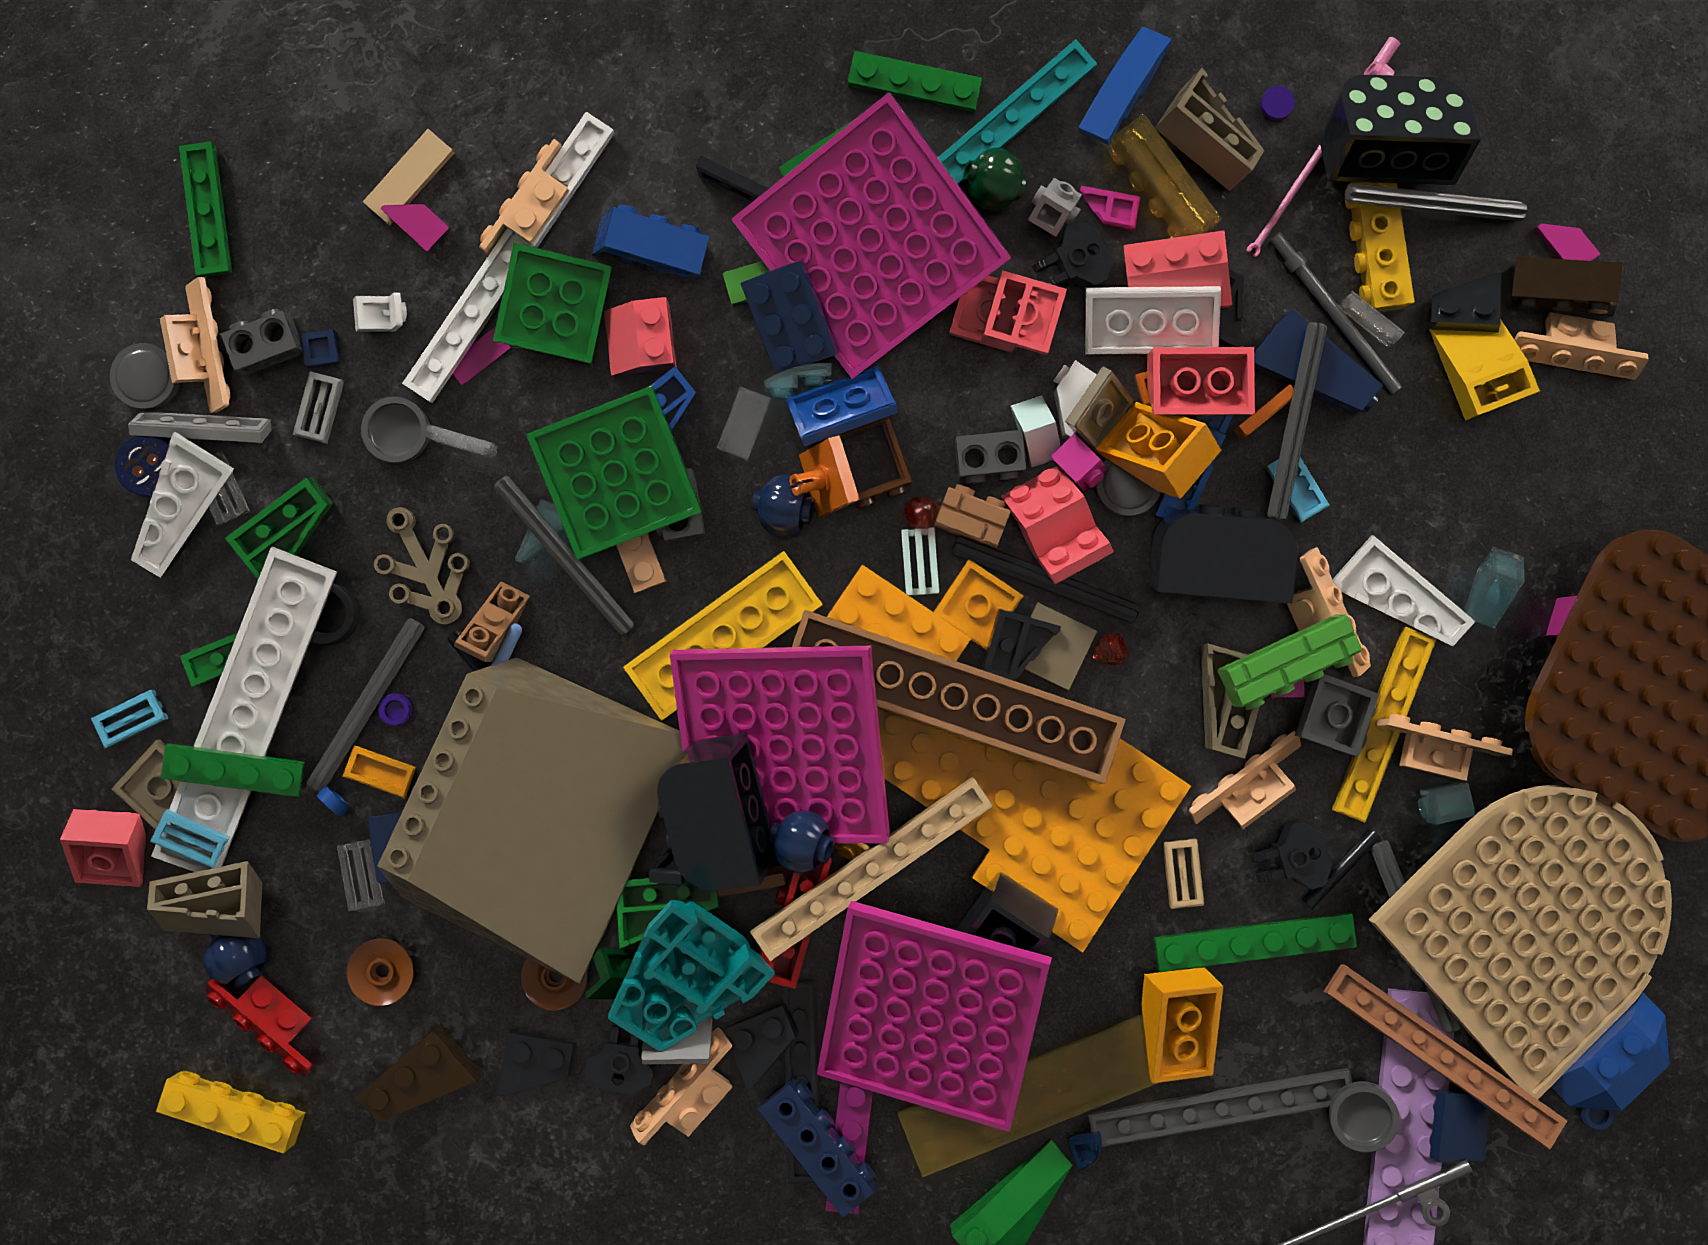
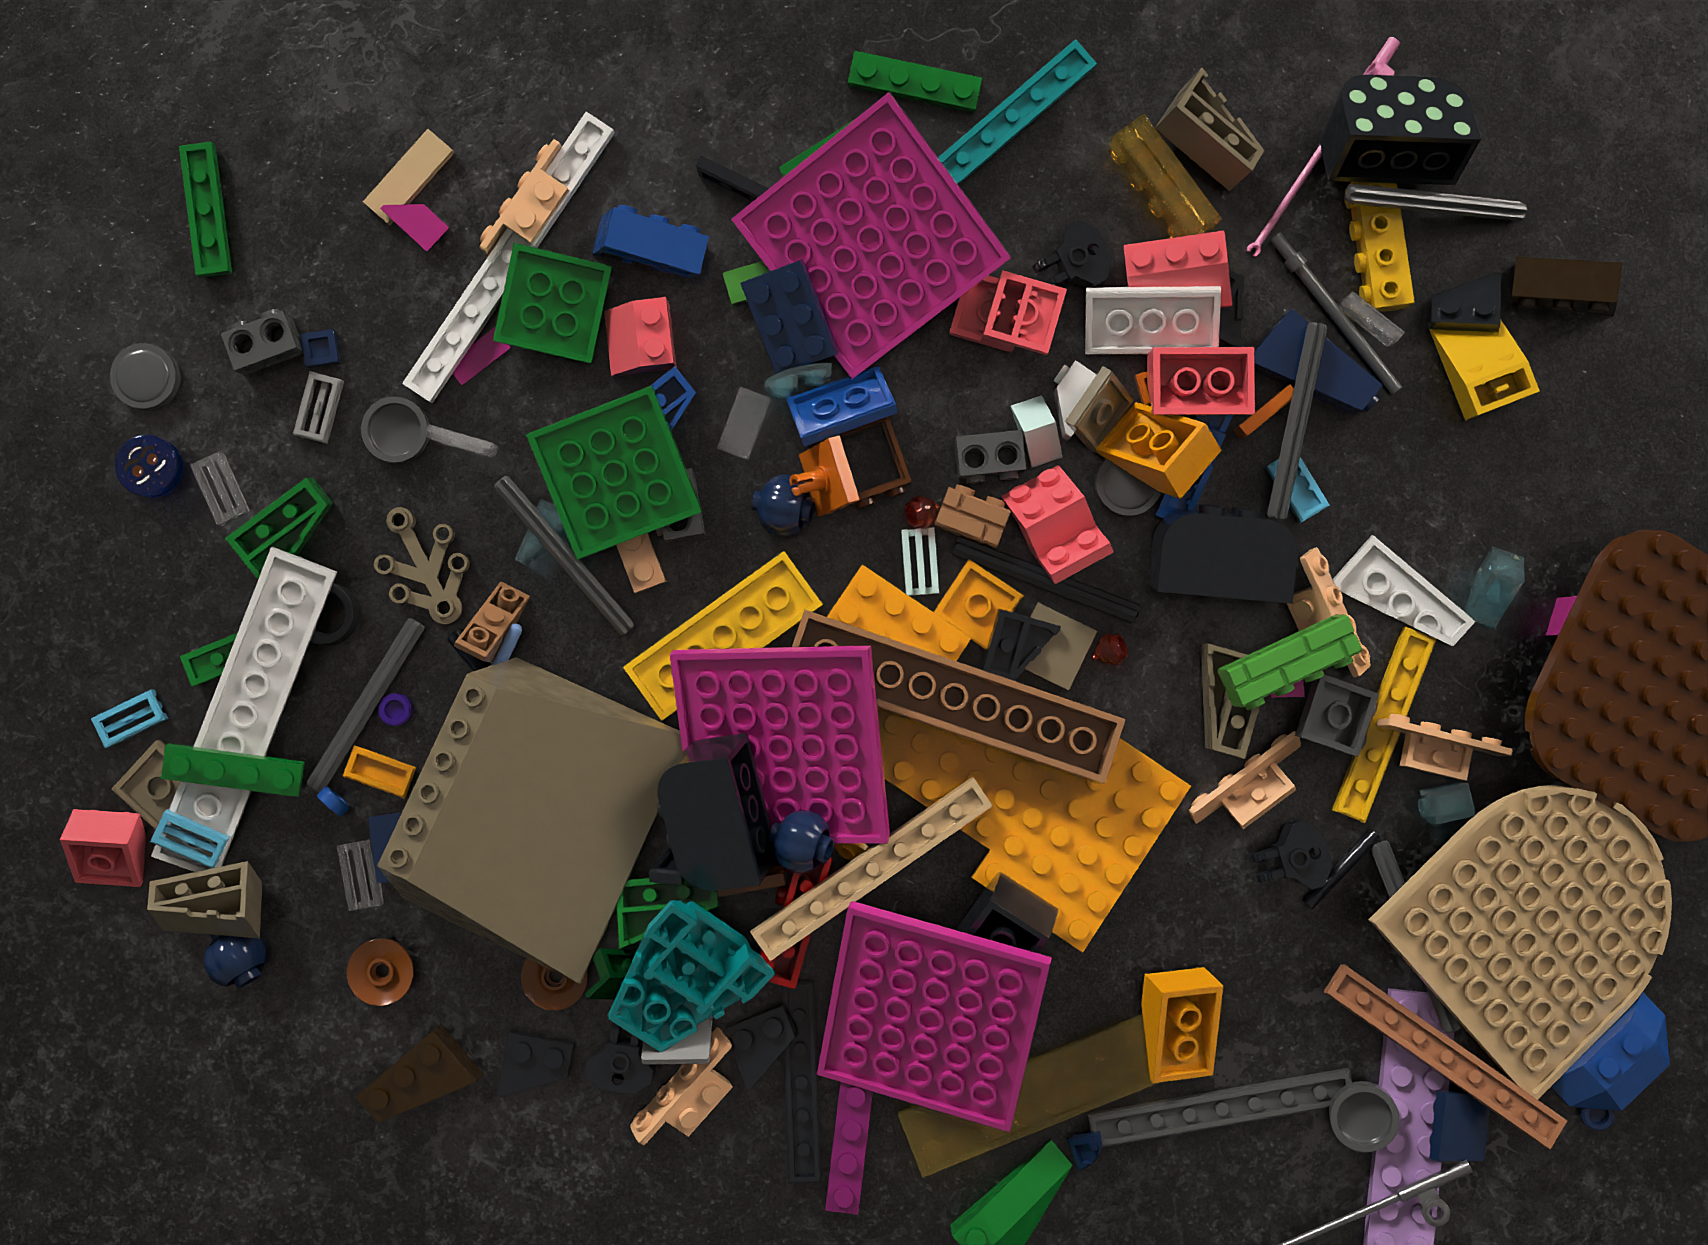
light grey tile [128,411,271,443] -> none
white wing [131,432,234,578] -> none
yellow brick [156,1071,306,1154] -> none
light nougat bracket [160,277,230,413] -> none
red bracket [206,975,313,1077] -> none
white bracket [353,293,407,332] -> none
dark blue brick [758,1078,877,1217] -> none
dark green plant [963,147,1026,211] -> none
light grey brick [1028,178,1082,237] -> none
dark pink brick [1051,433,1108,492] -> none
blue slope [1079,27,1172,145] -> none
dark pink tile [1079,186,1141,231] -> none
green plate [1153,913,1357,972] -> none
tan tile [1162,838,1204,909] -> none
dark purple tile [1260,86,1295,121] -> none
light nougat bracket [1514,312,1649,380] -> none
dark pink tile [1533,224,1600,261] -> none

